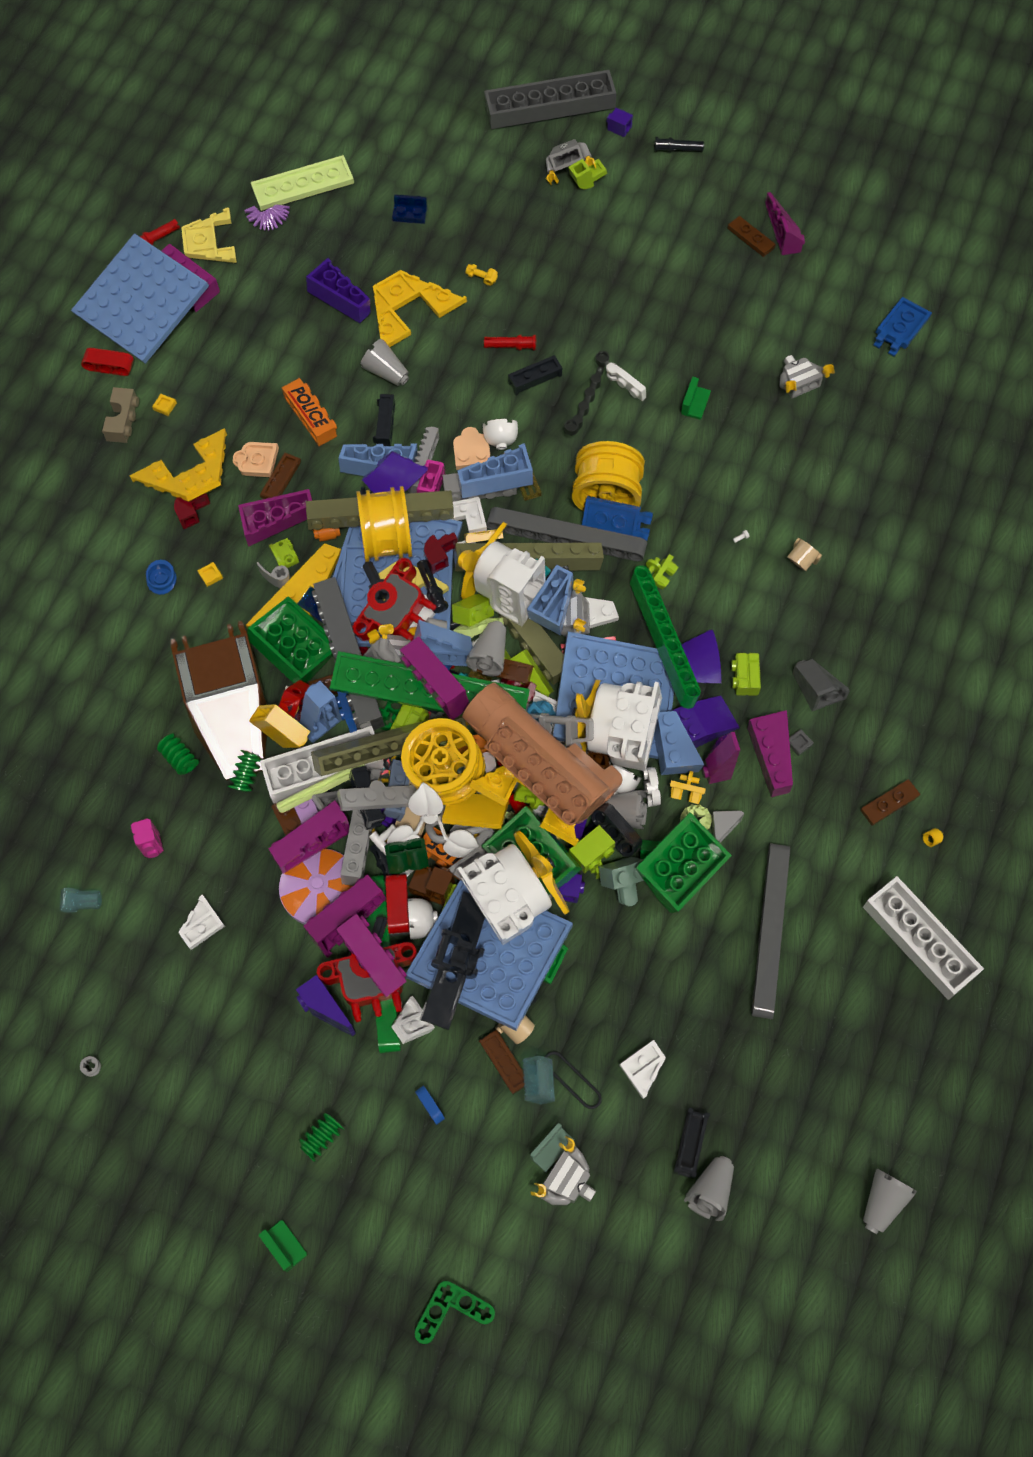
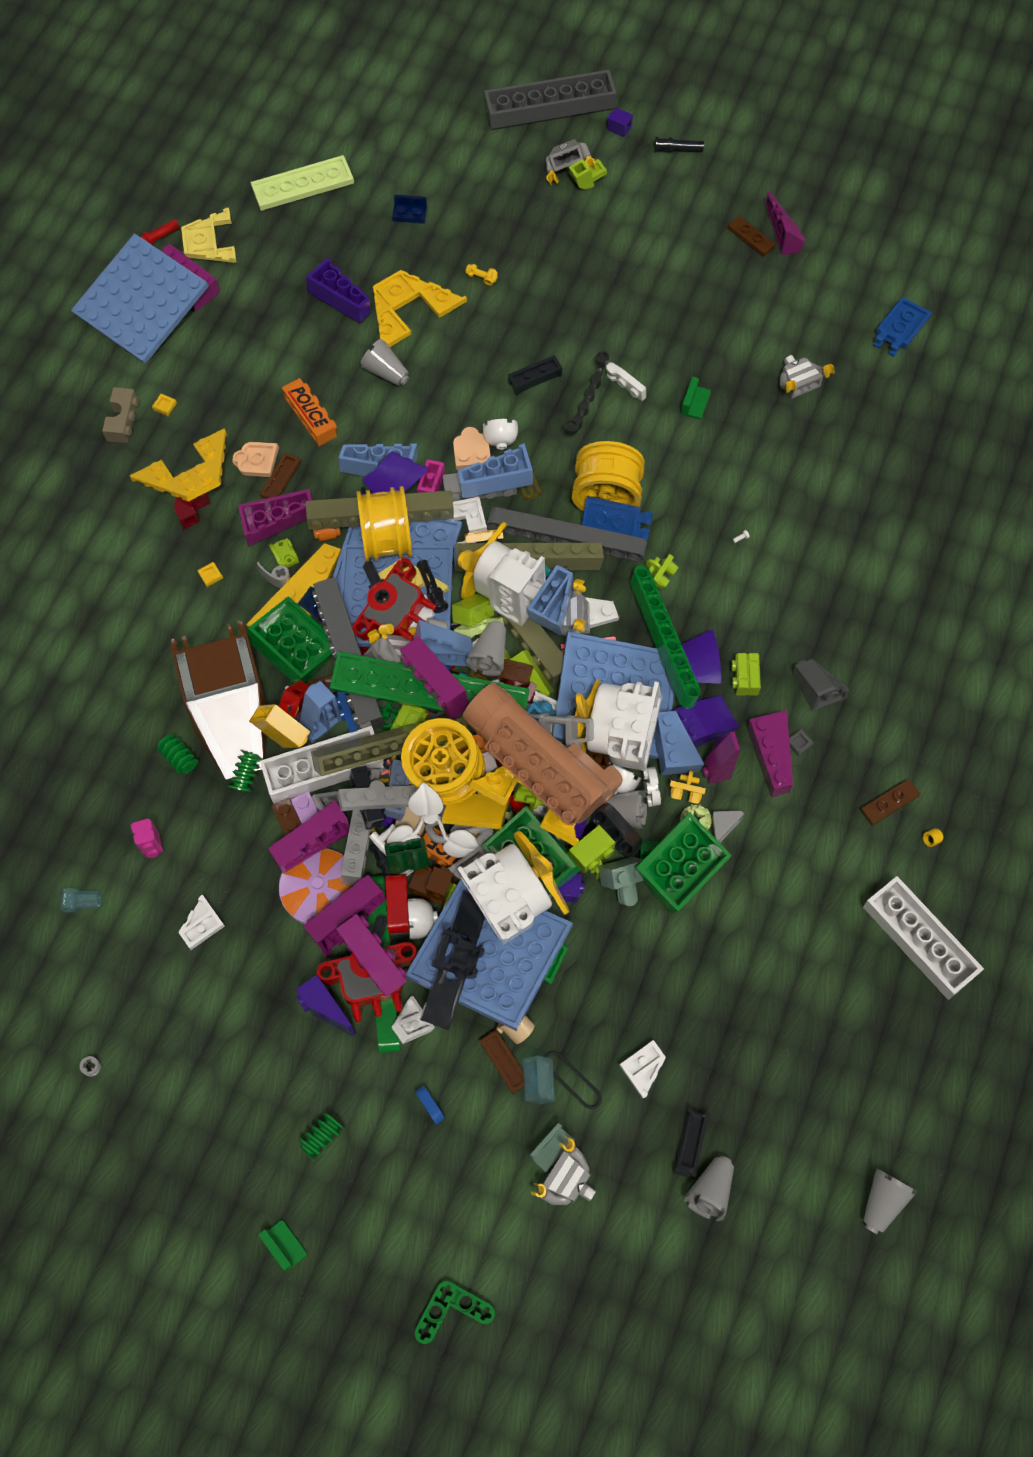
red beam [81,348,134,376] -> none
blue piece [146,559,176,595] -> none
medium lavender hair [244,204,290,231] -> none
yellowish green axle [277,764,366,813] -> none
black container [373,394,396,446] -> none
light grey gear [408,426,439,493] -> none
dark red brick [424,532,458,574] -> none
red pin [484,335,536,350] -> none
dark grey beam [751,843,790,1019] -> none
tan piece [787,538,822,571] -> none

